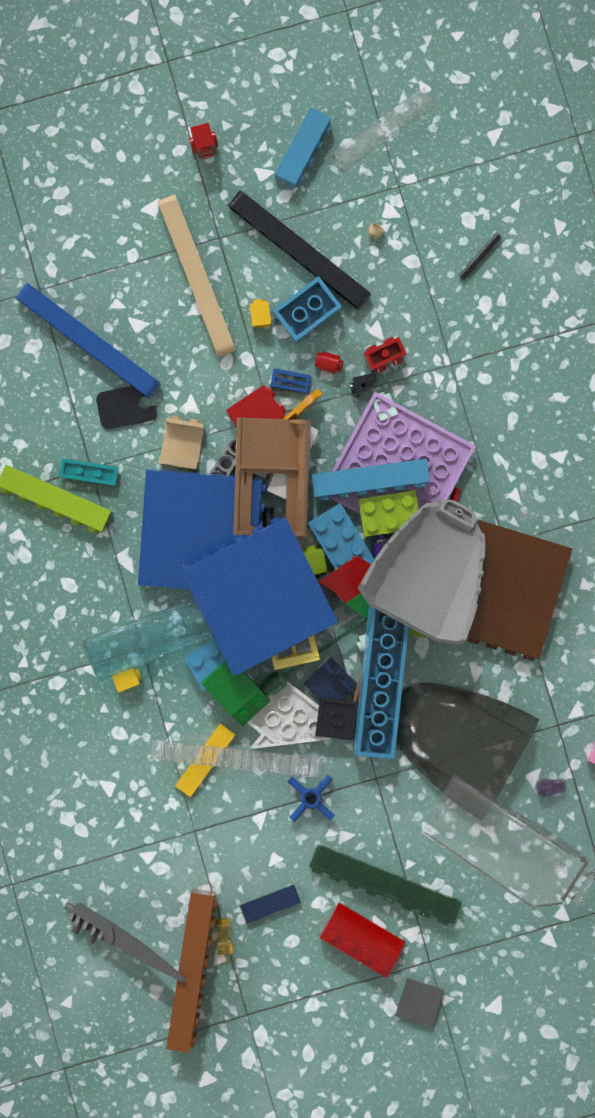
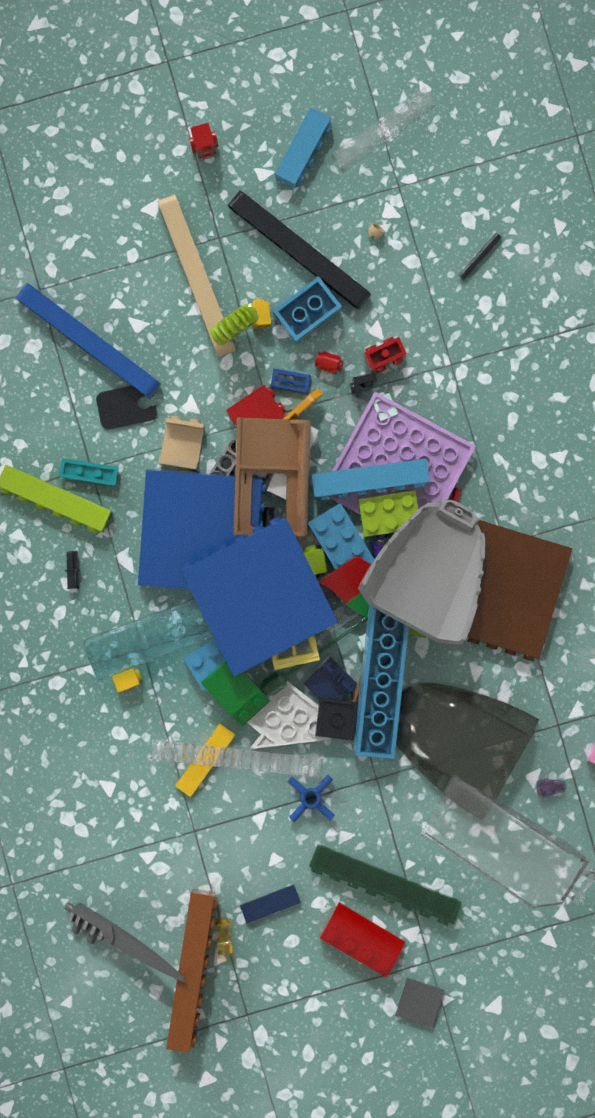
none -> black axle [65,551,80,589]
none -> lime gear [210,304,259,345]

